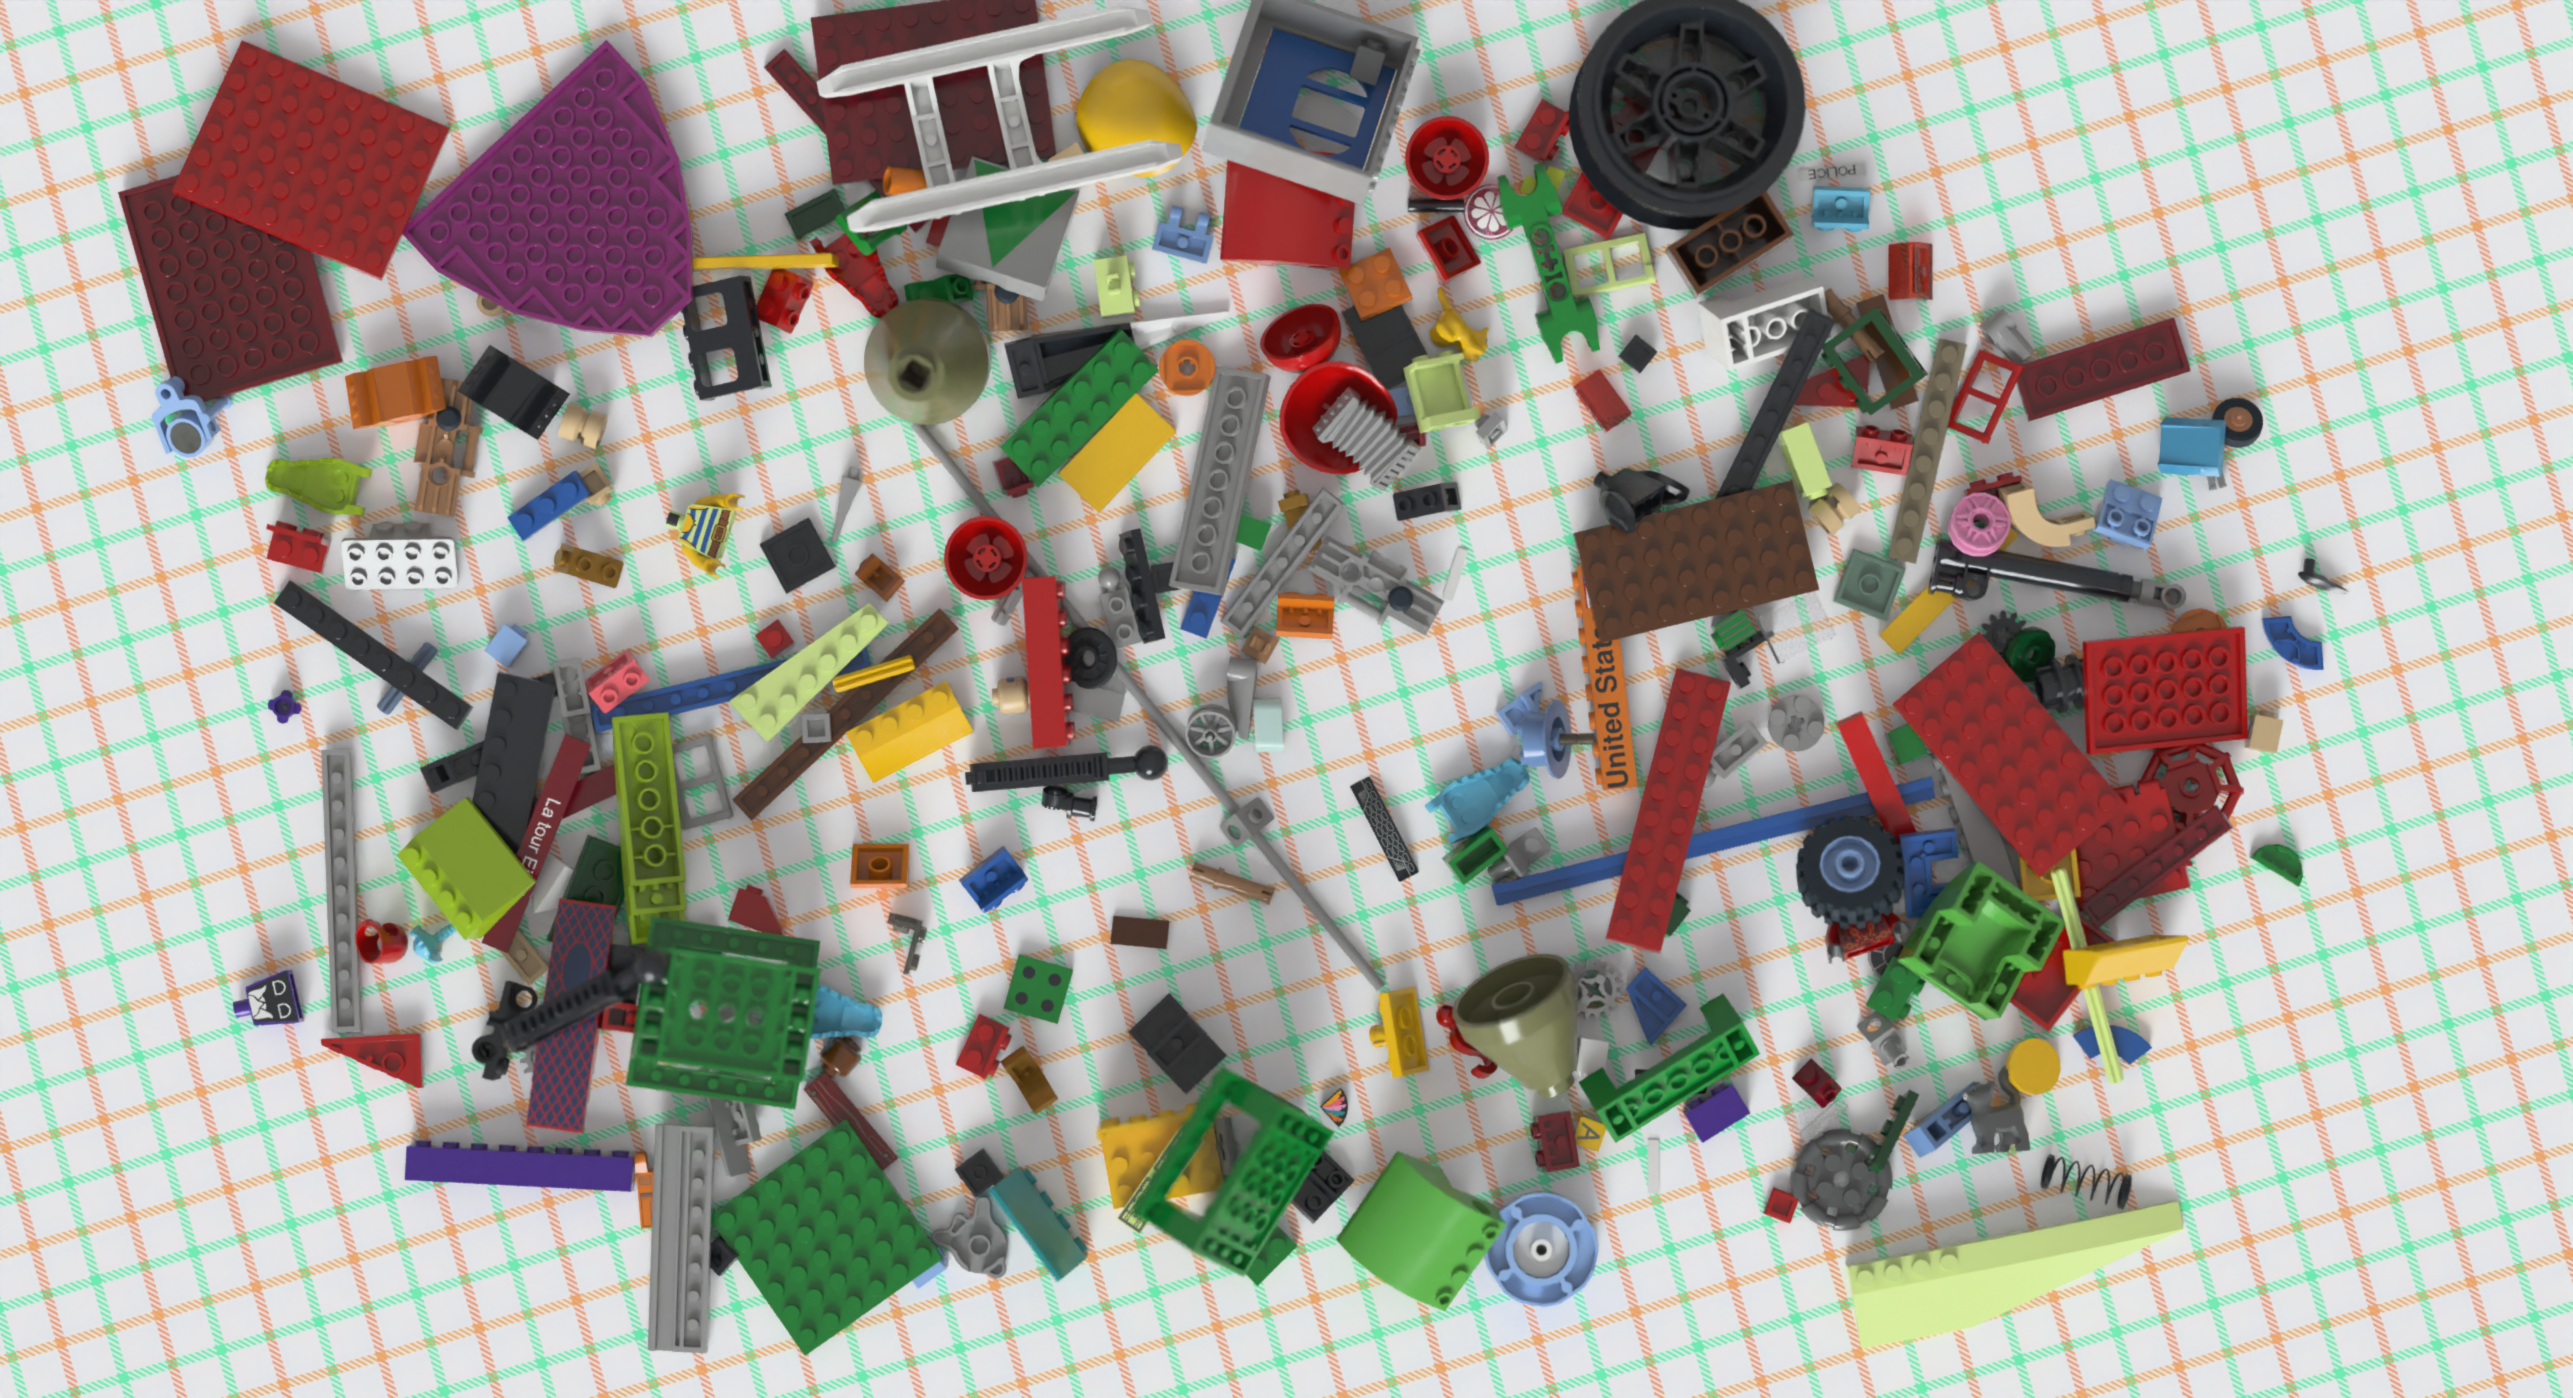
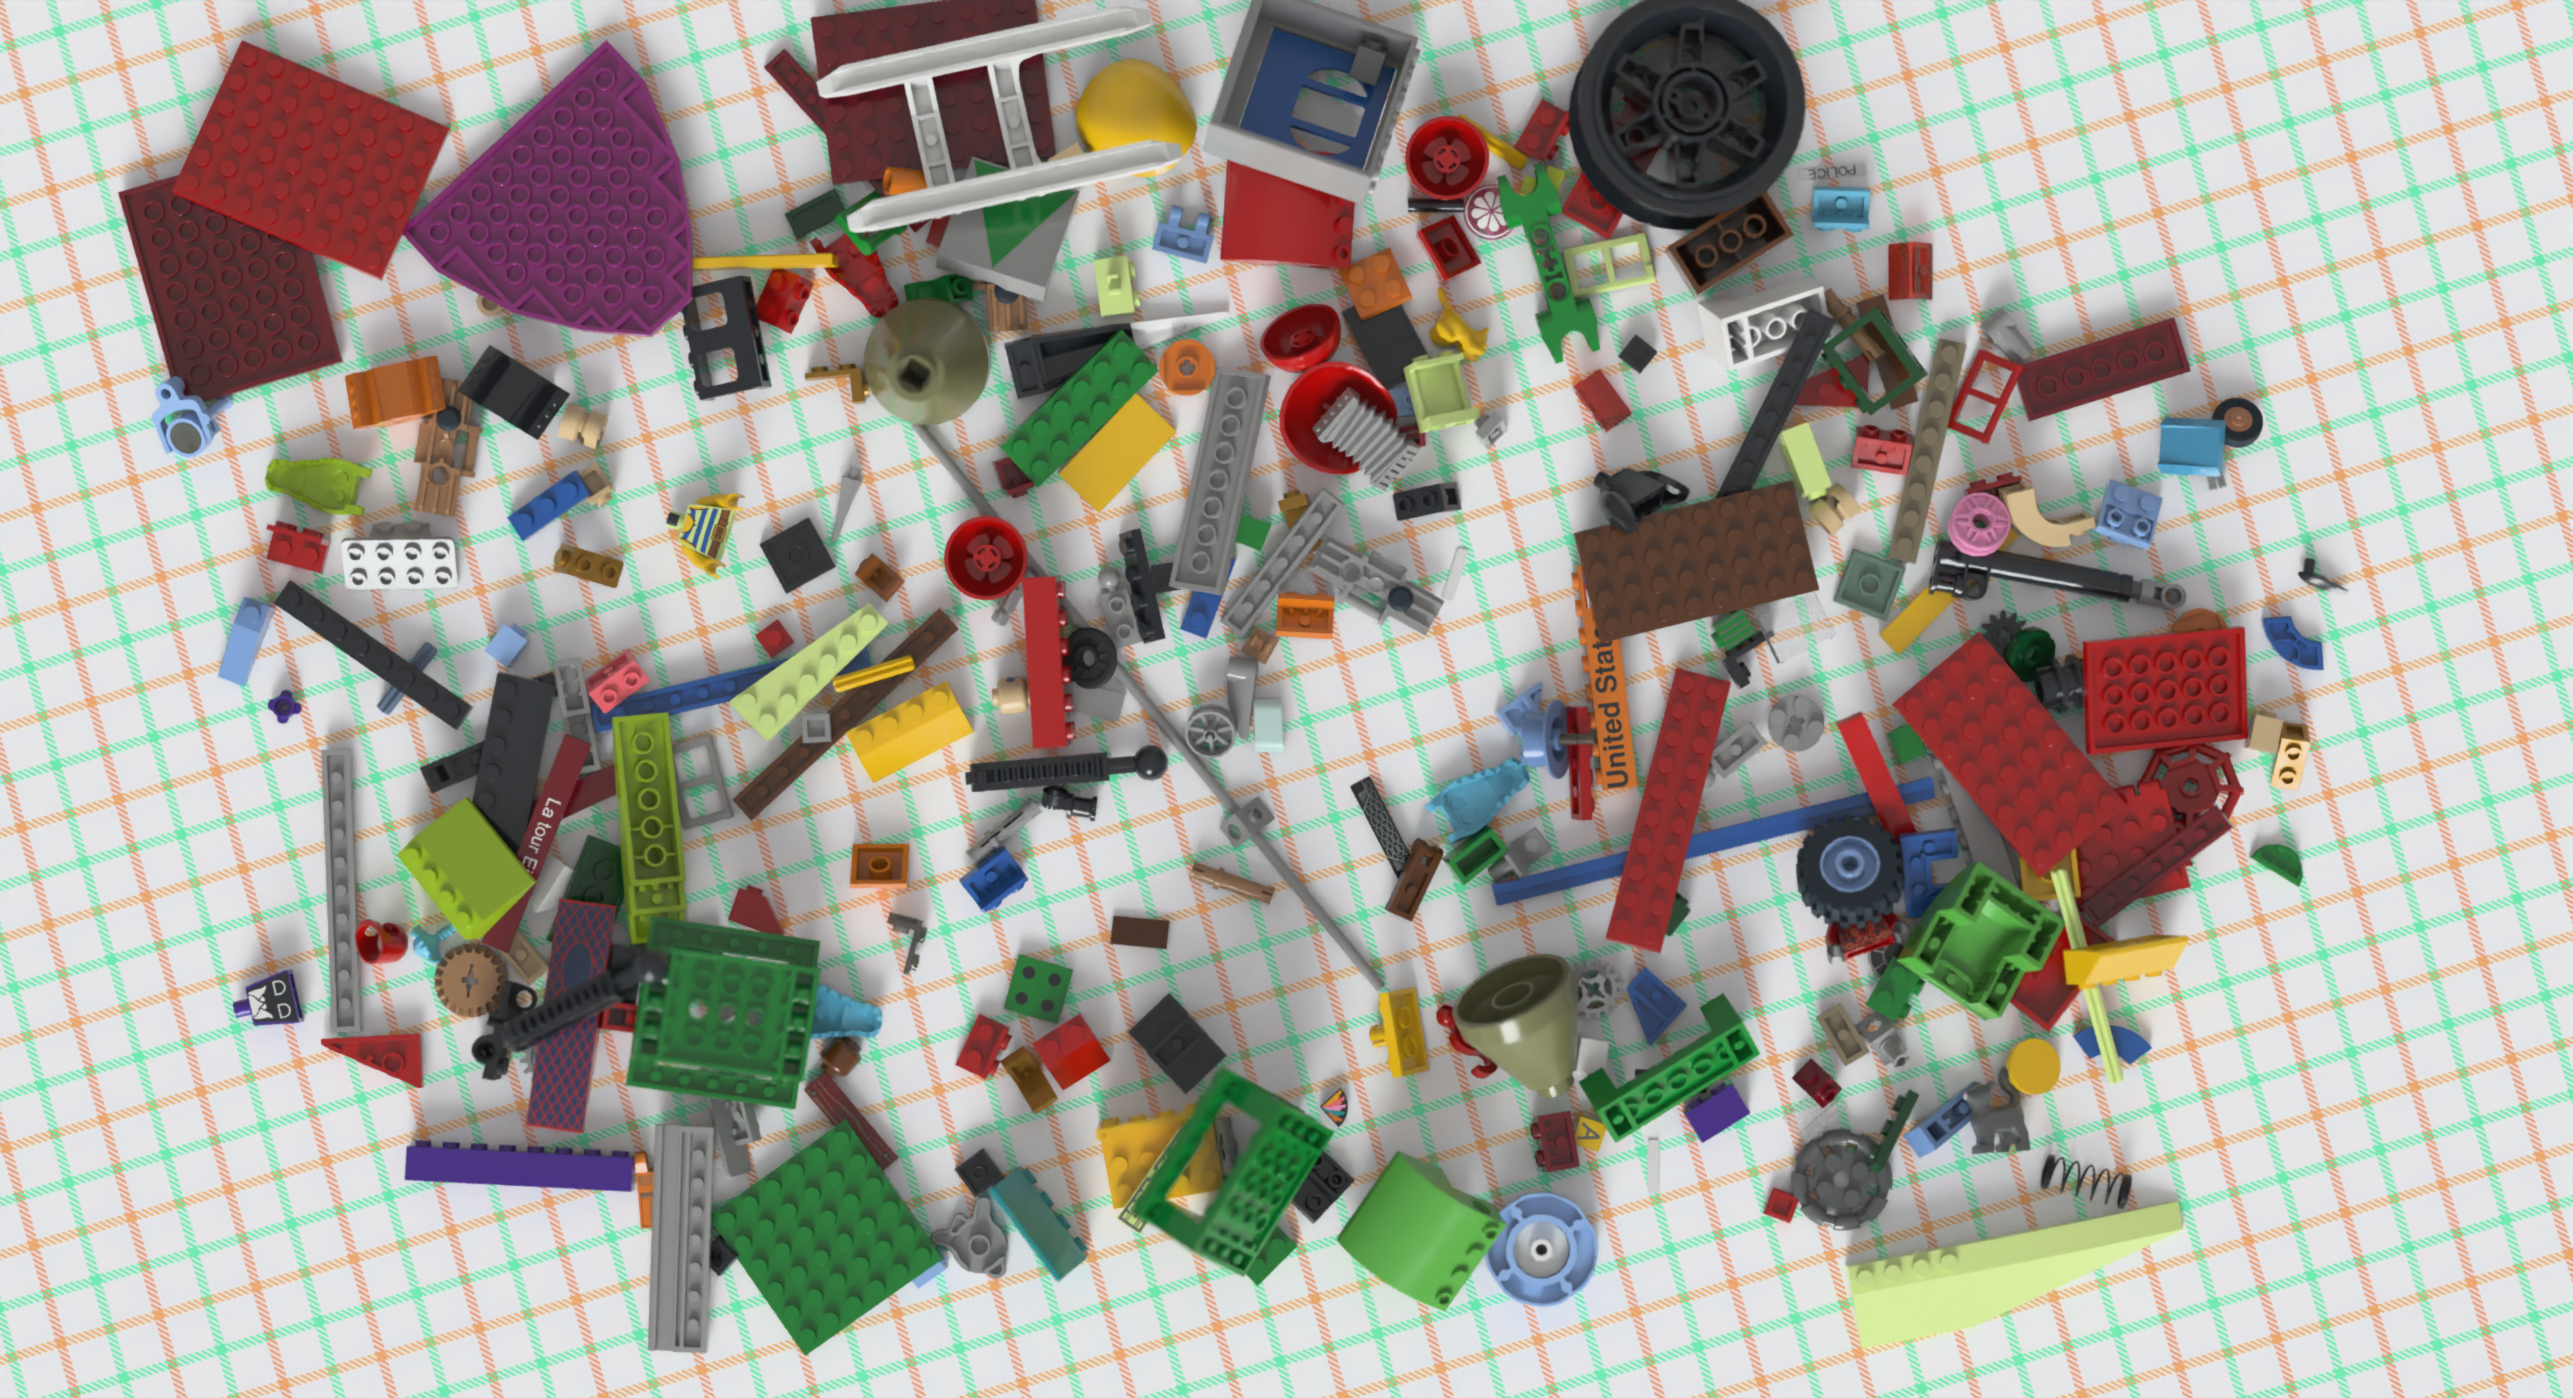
none -> medium blue slope [218,597,276,687]
none -> medium nougat gear [434,944,508,1017]
none -> pearl gold bracket [805,364,870,405]
none -> light grey pin [965,798,1042,865]
none -> red slope [1032,1013,1111,1090]
none -> reddish brown plate [1384,838,1444,922]
none -> yellow axle [1457,114,1528,170]
none -> red plate [1566,706,1595,821]
none -> dark tan plate [1816,1003,1870,1066]
none -> bracket [2271,722,2310,790]

